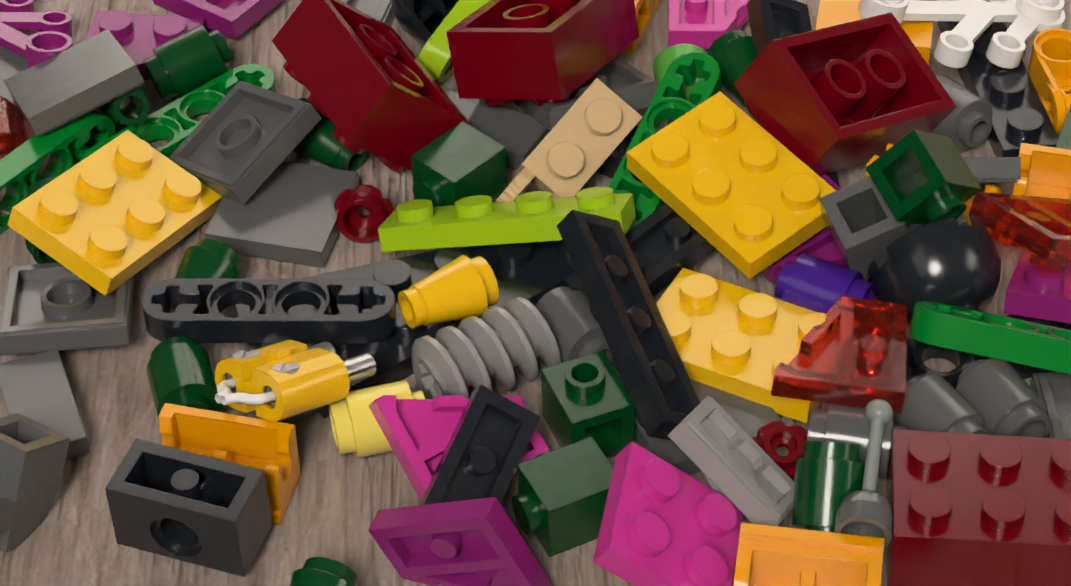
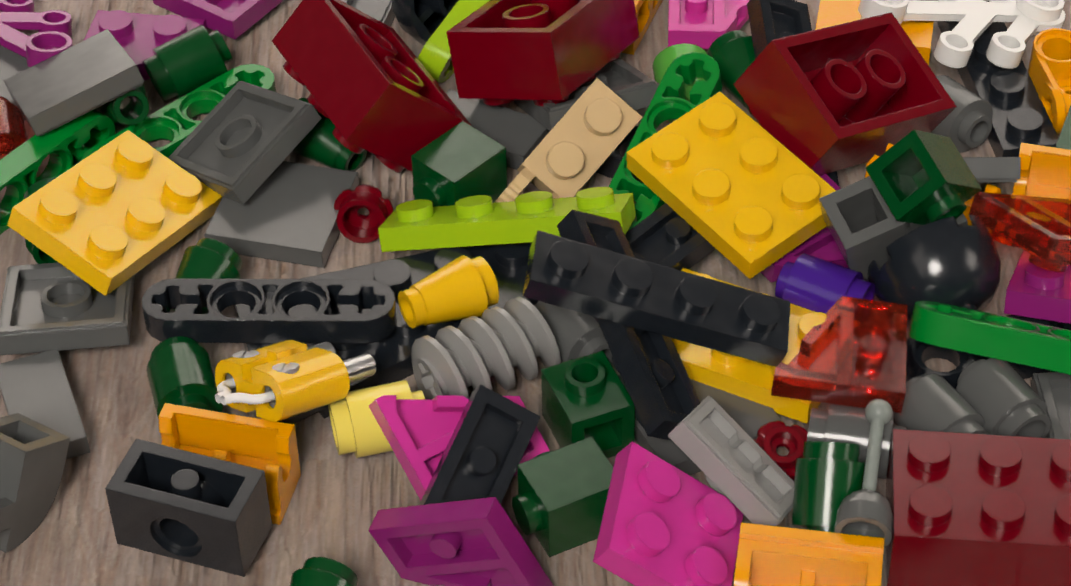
none -> black plate [523,231,790,367]

